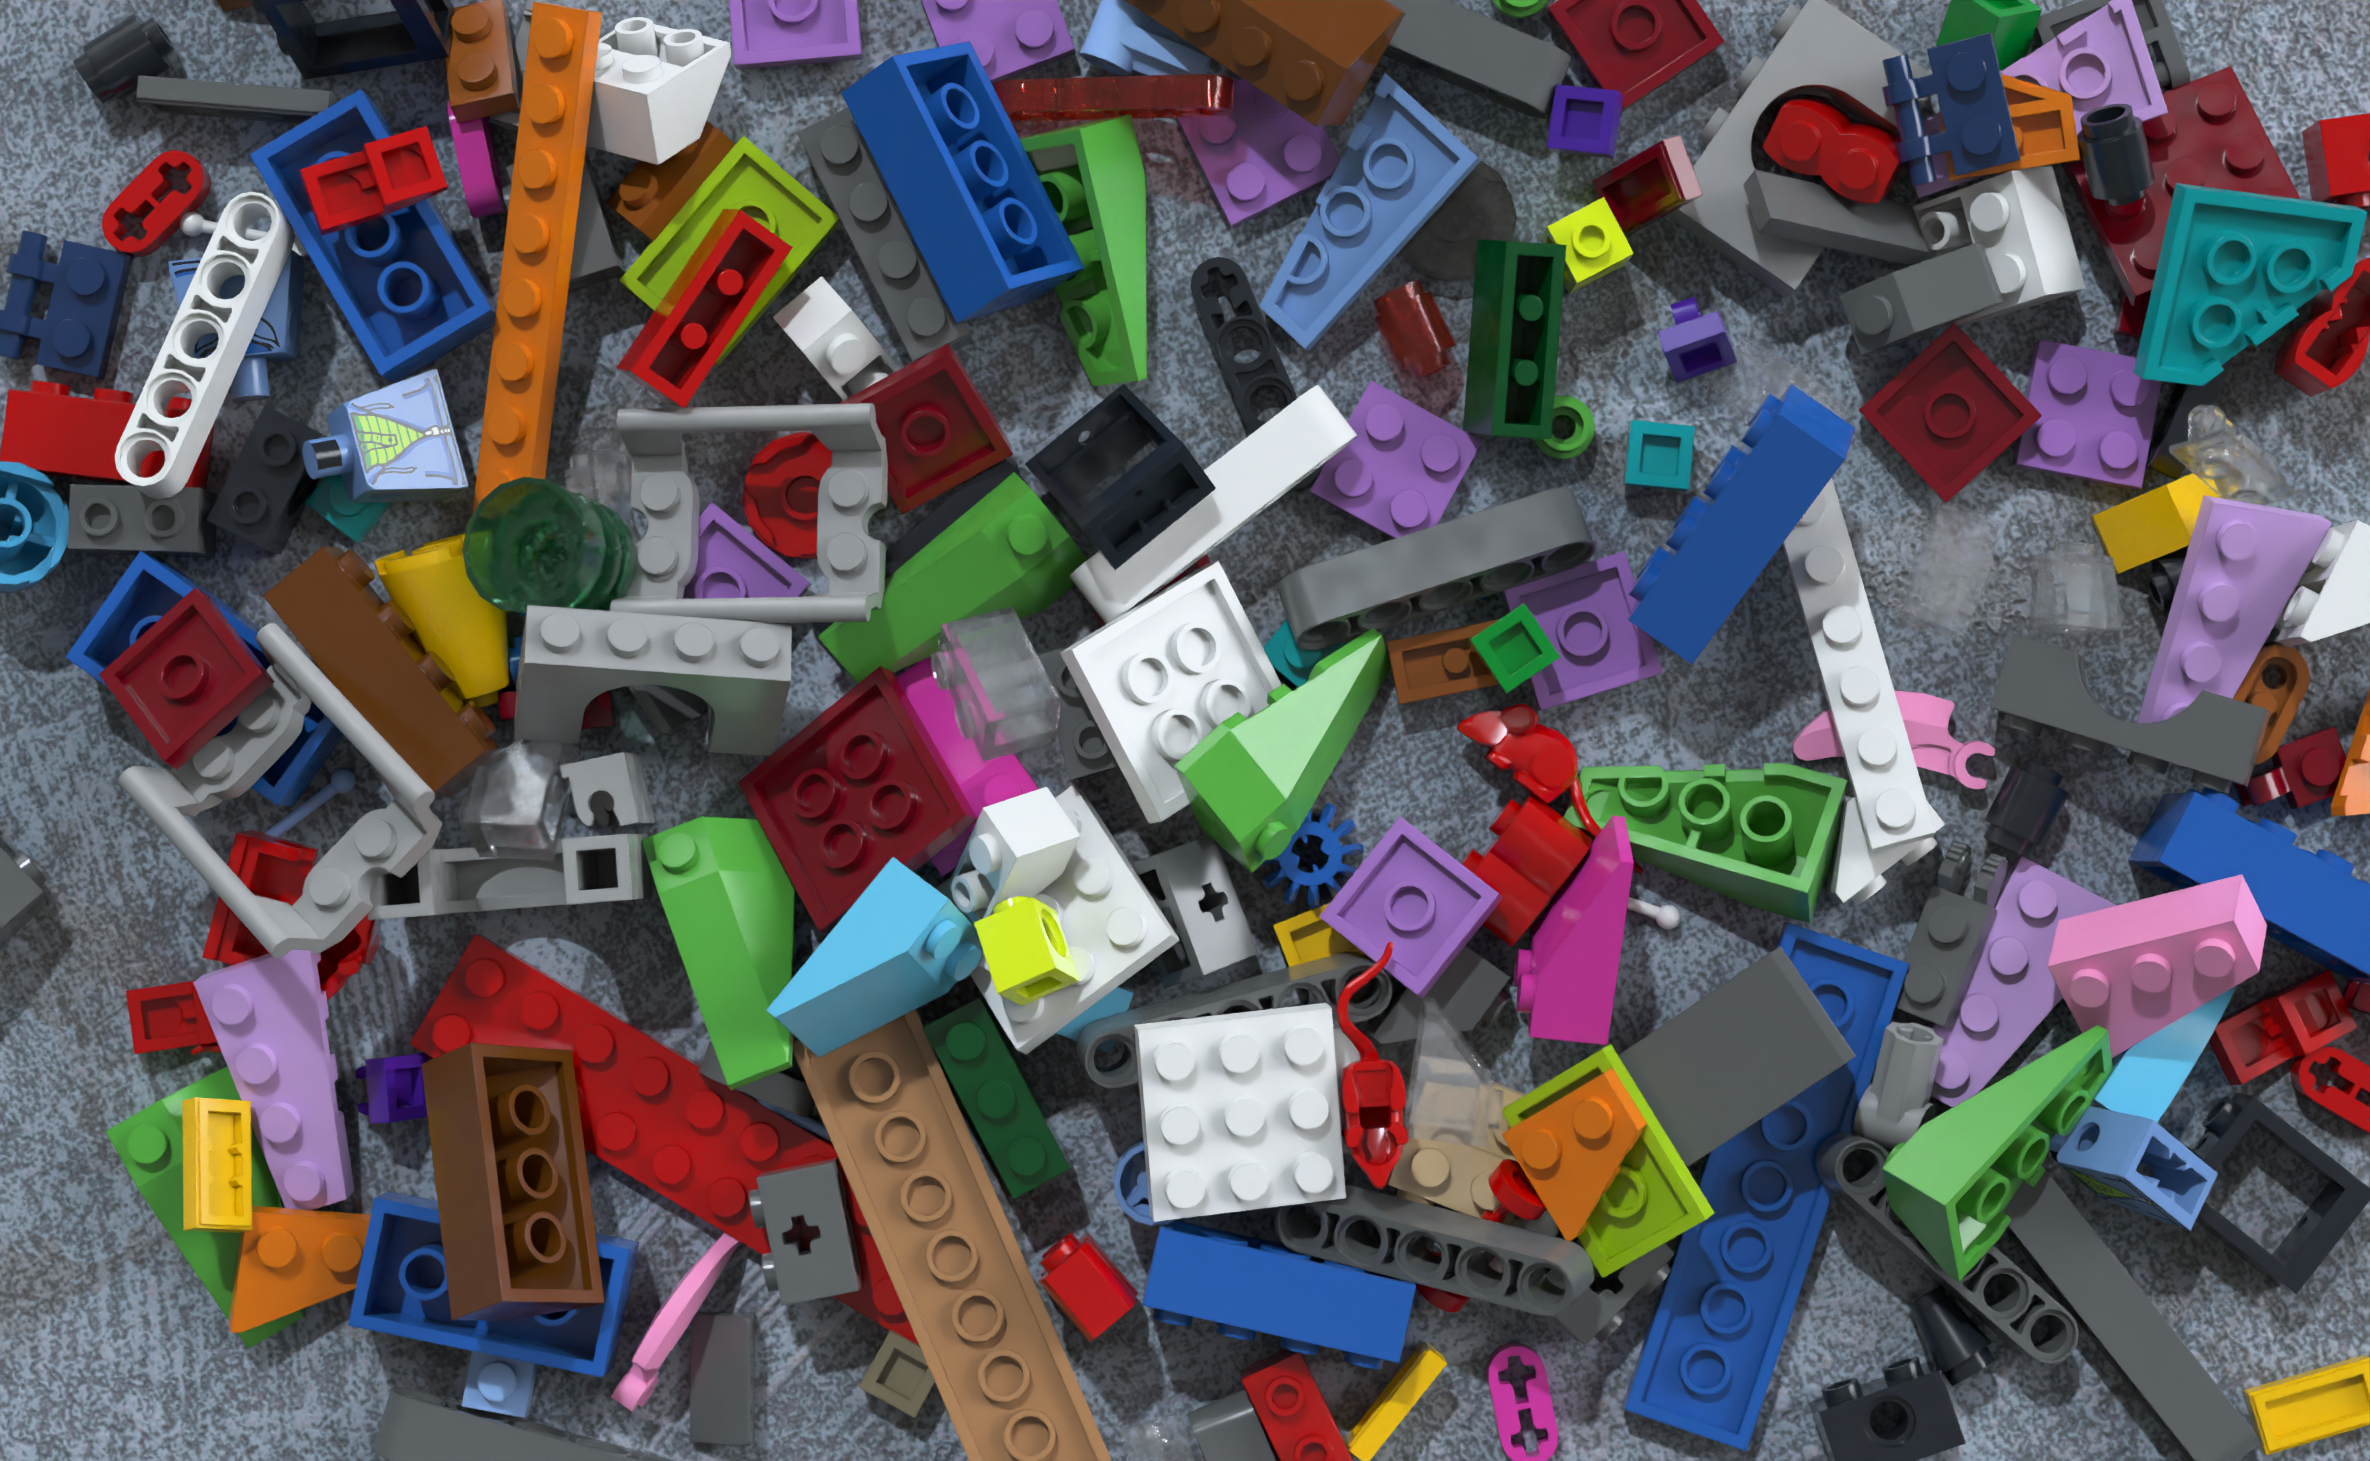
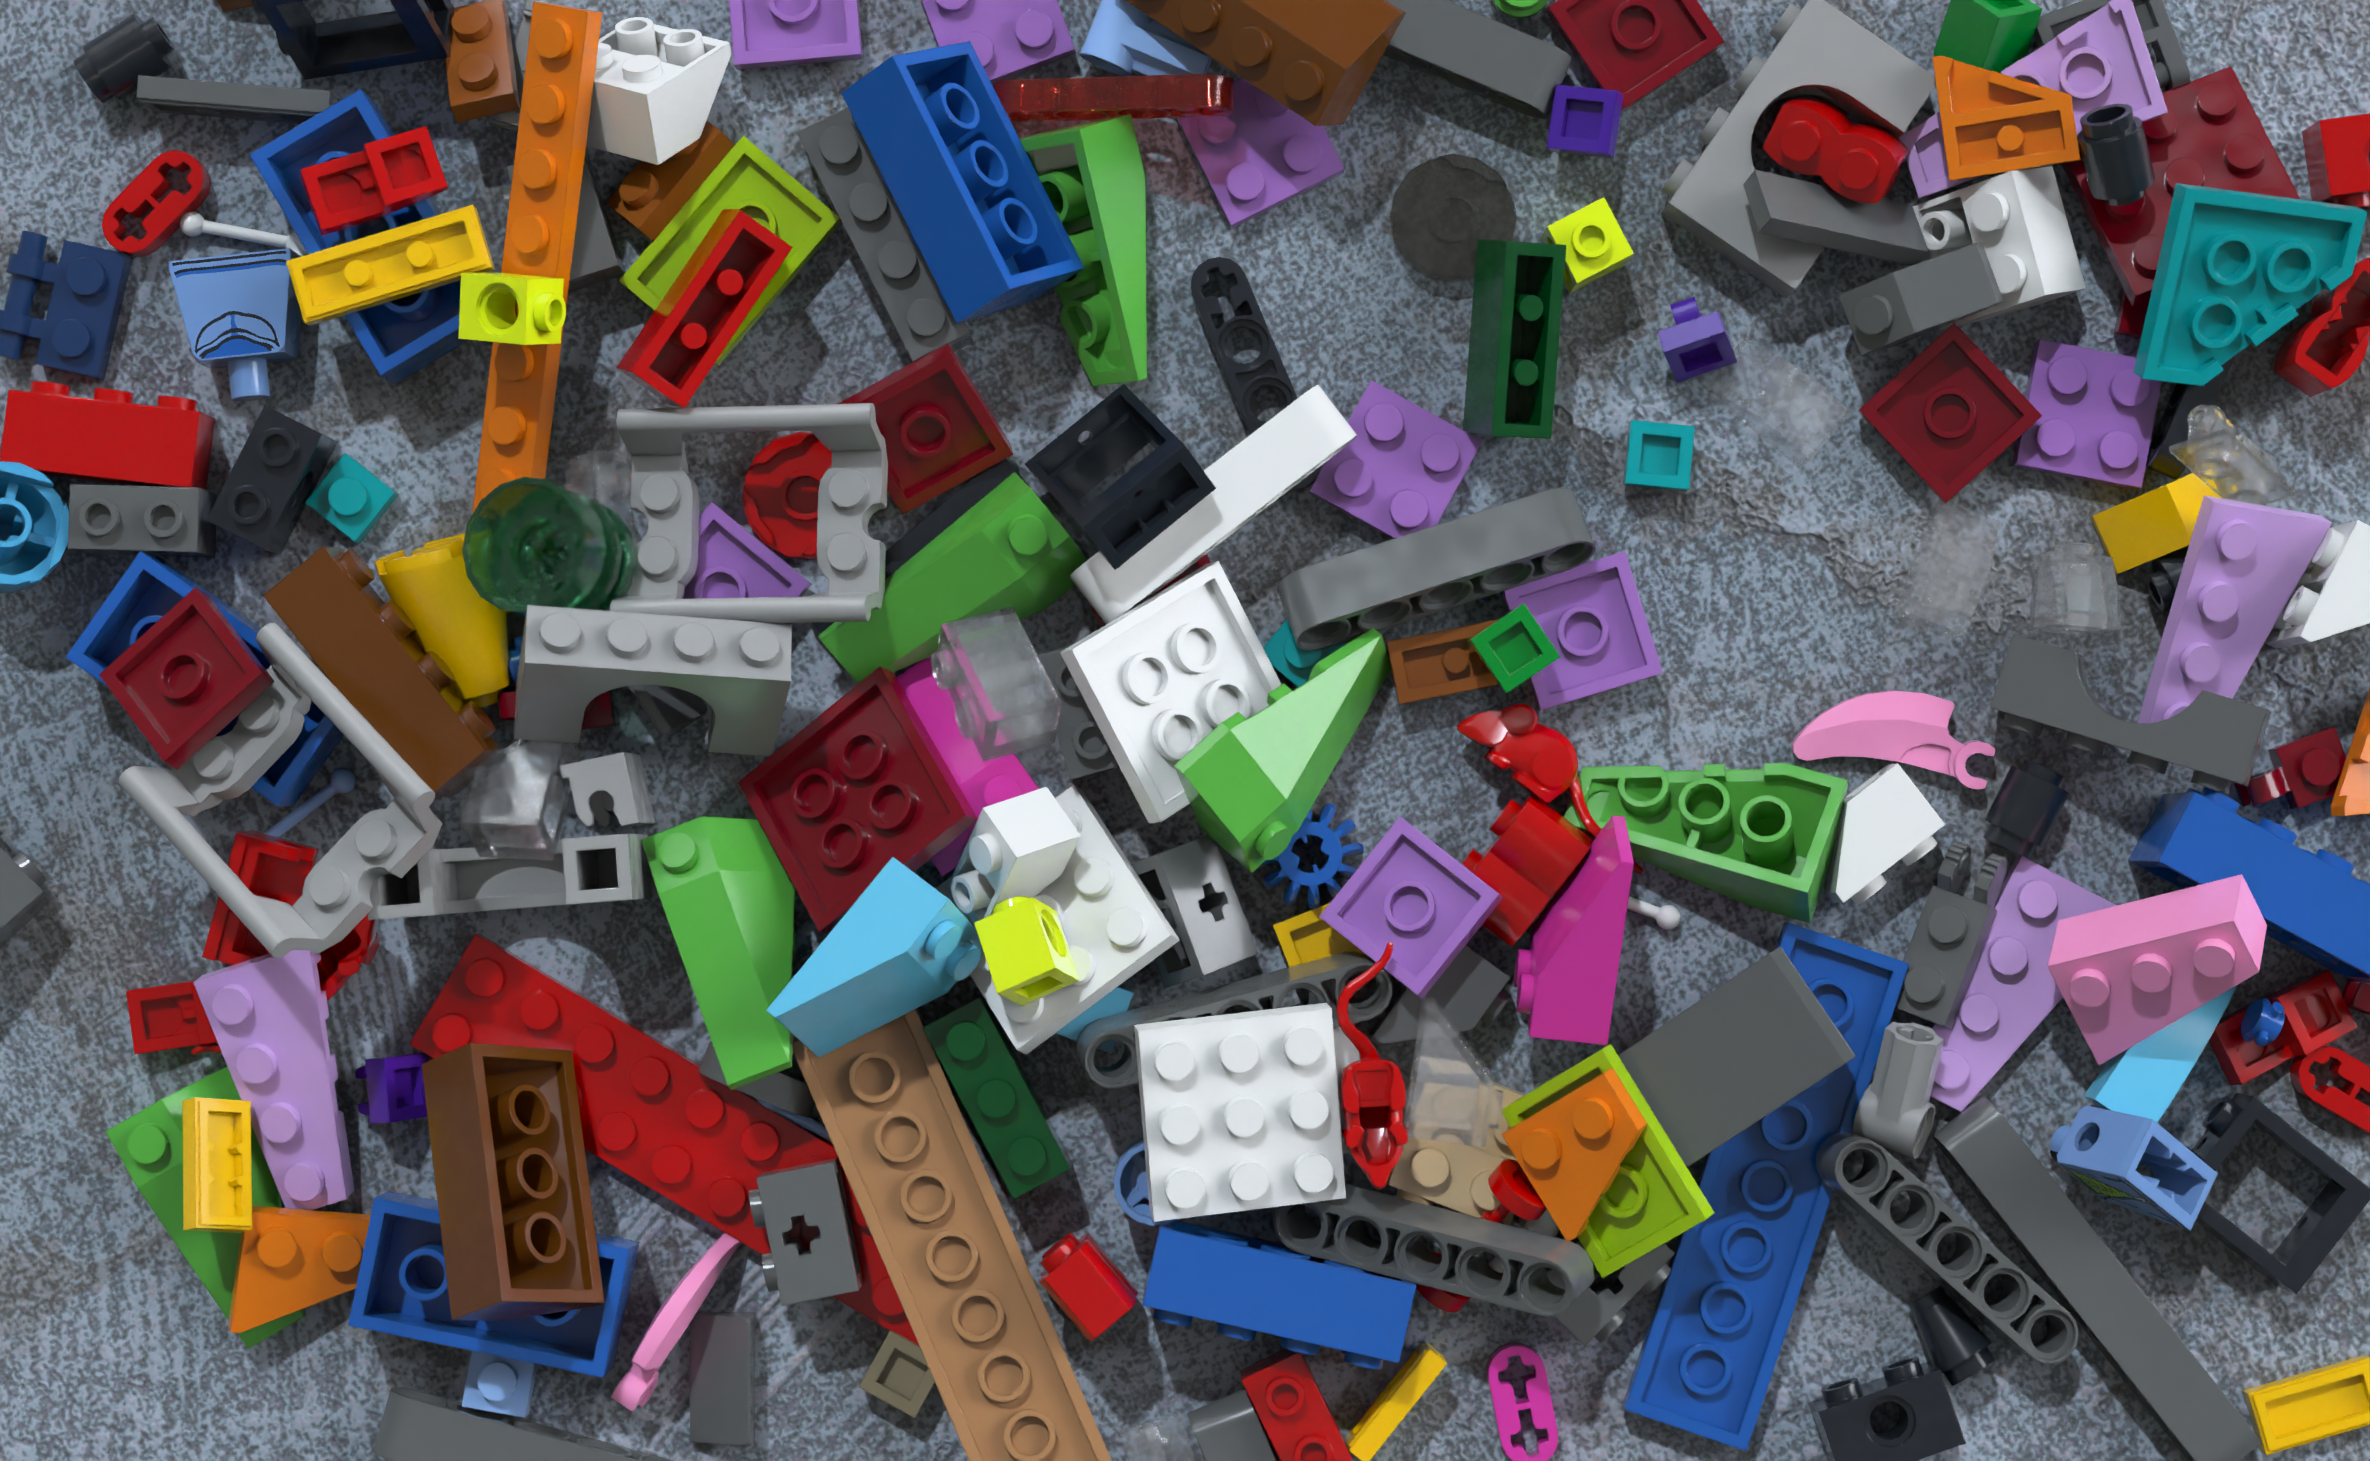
white beam [115,192,295,499] -> none
torso [303,369,468,503] -> none
dark pink beam [447,101,506,219] -> none
white slope [773,276,900,400] -> none
medium blue wing [1259,73,1481,351] -> none
clear red brick [1373,280,1458,380] -> none
bright green plate [1532,395,1595,460] -> none
dark red tile [1593,135,1703,236] -> none
blue brick [1628,384,1855,664] -> none
white plate [1782,478,1936,853] -> none
dark blue plate [1882,32,2021,187] -> none
bright green wedge [1882,1025,2113,1282] -> none
dark orange plate [2233,644,2310,765] -> none
none -> yellow tile [286,205,495,326]
none -> neon yellow brick [458,273,566,345]
none -> blue piece [2241,998,2285,1046]

